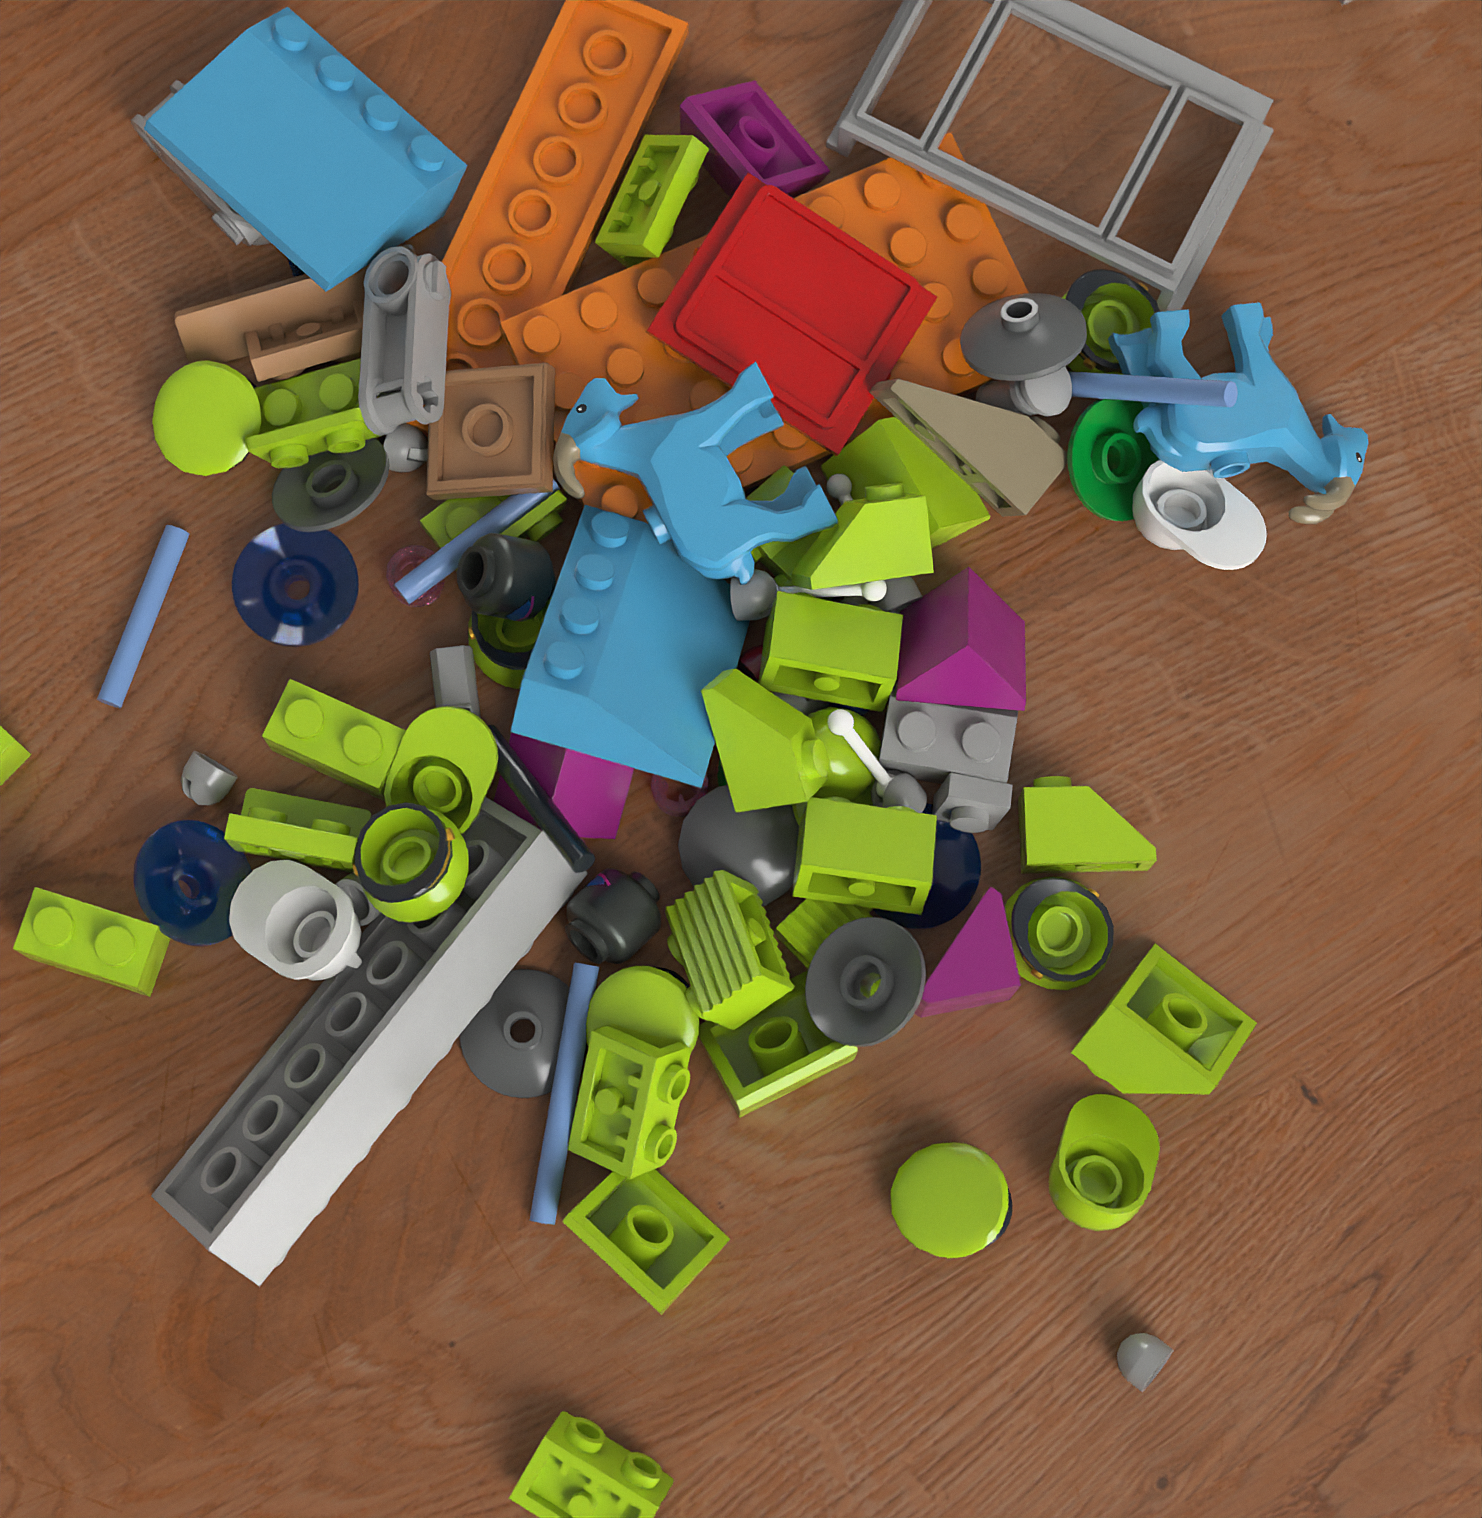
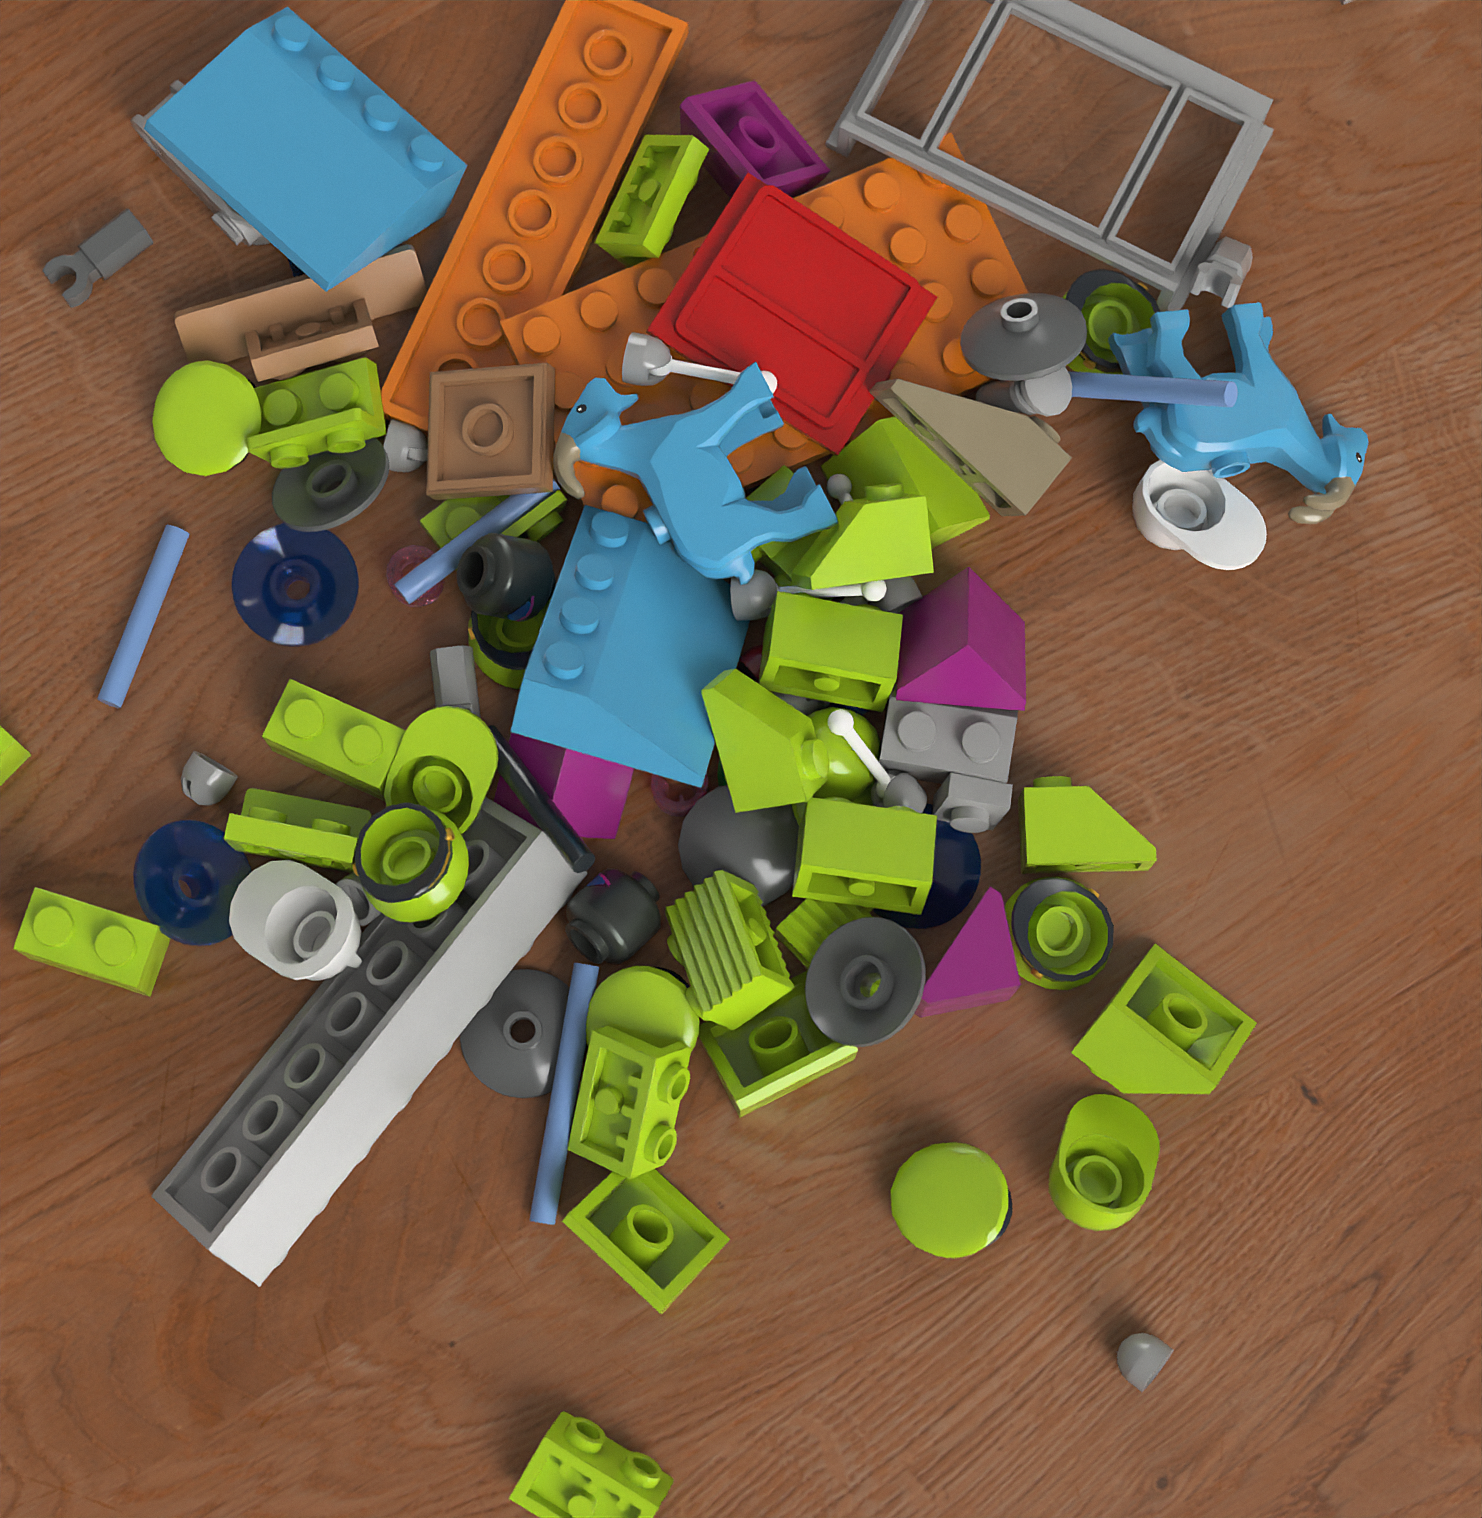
light grey piece [358,246,451,436] -> none
green dish [1067,399,1160,521] -> none
none -> dark grey bar [42,208,154,308]
none -> light grey hinge [622,332,777,393]
none -> light grey bar [1189,237,1253,308]

